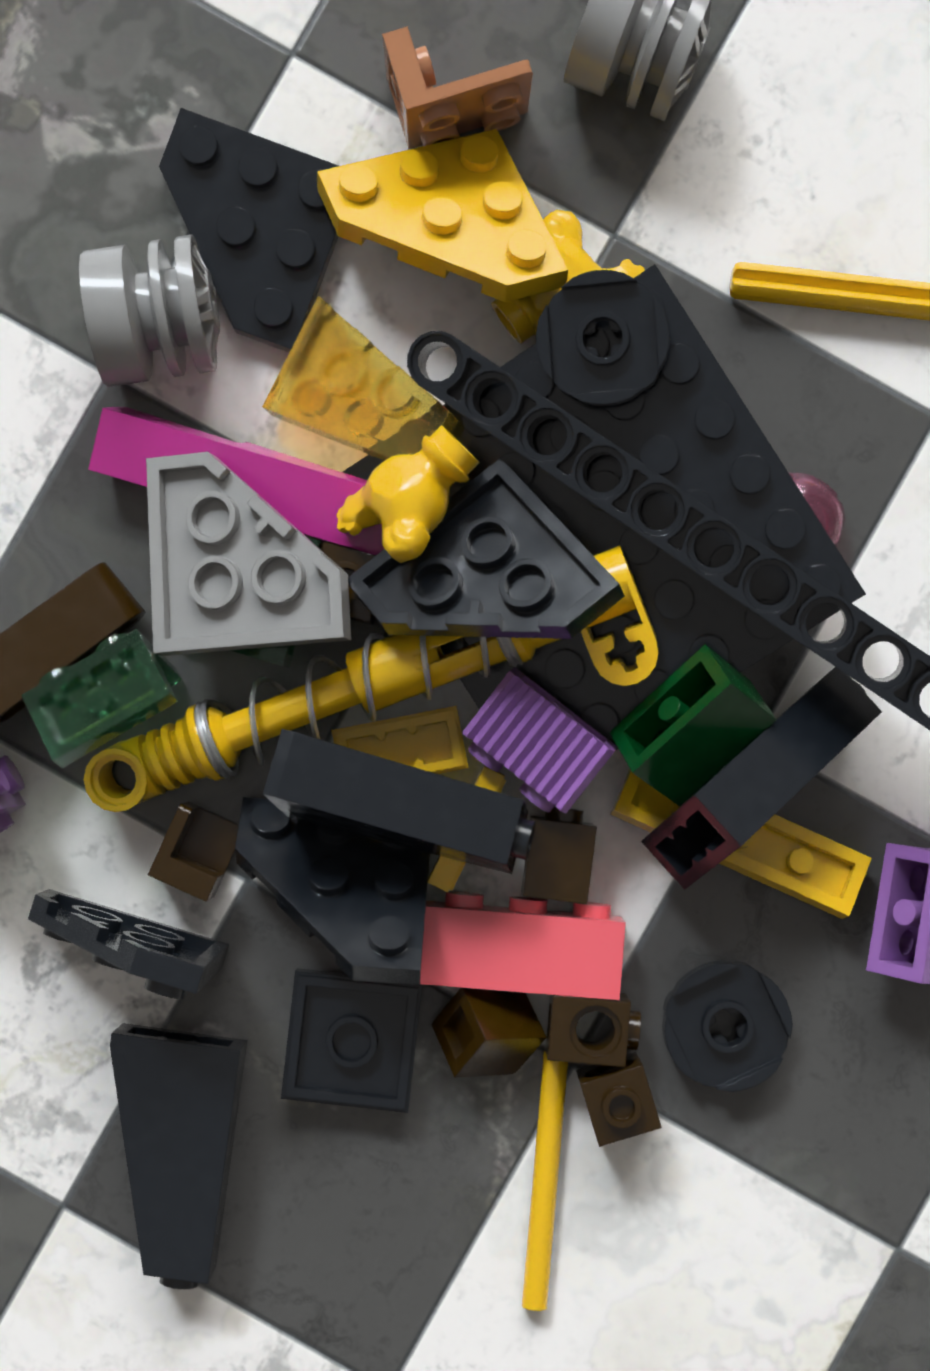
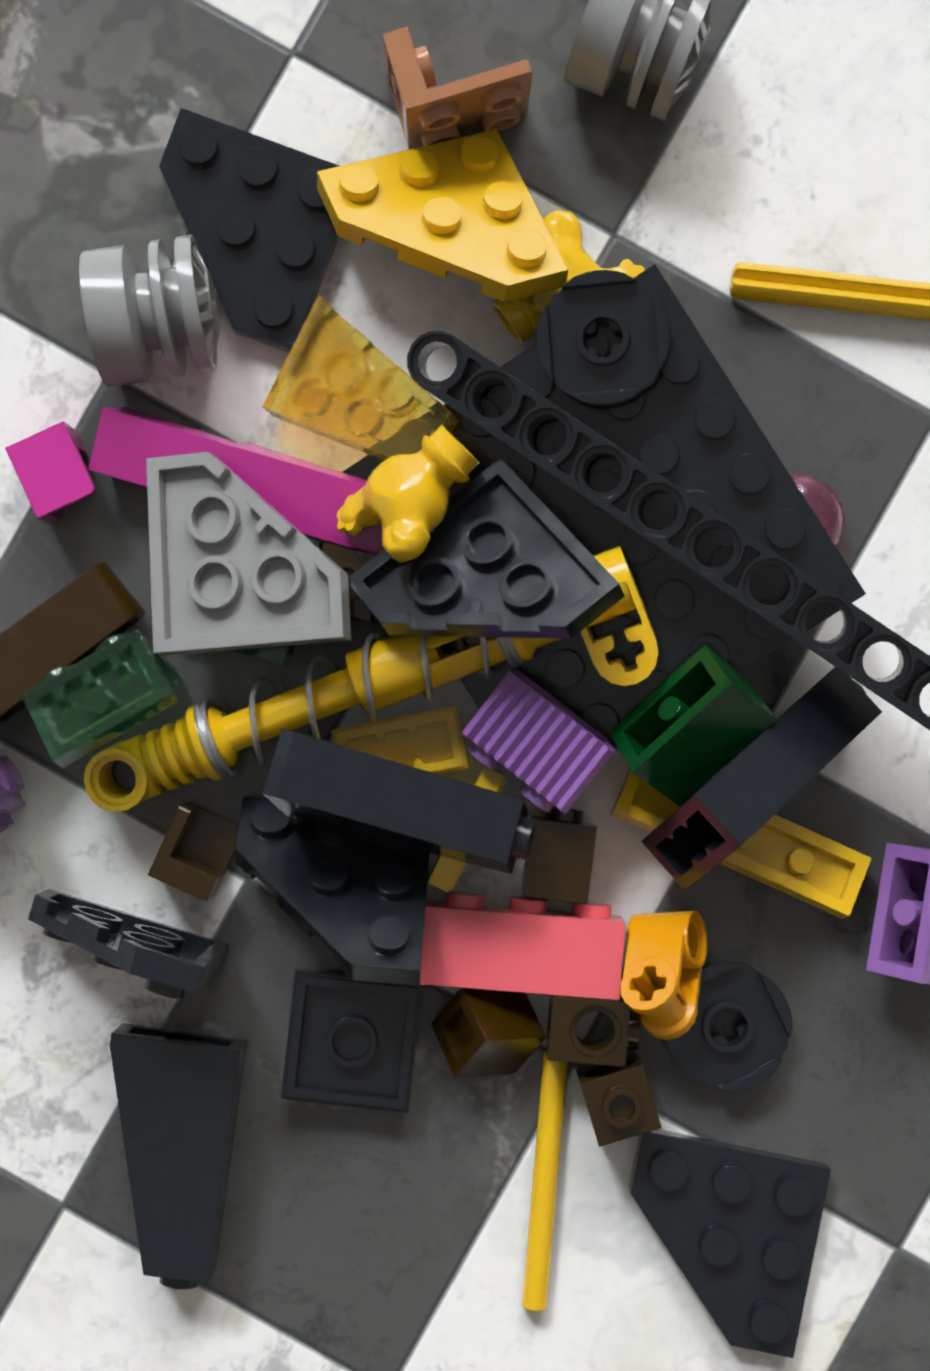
none -> dark pink panel [5,421,96,524]
none -> light orange piece [620,910,707,1040]
none -> black plate [628,1129,831,1358]

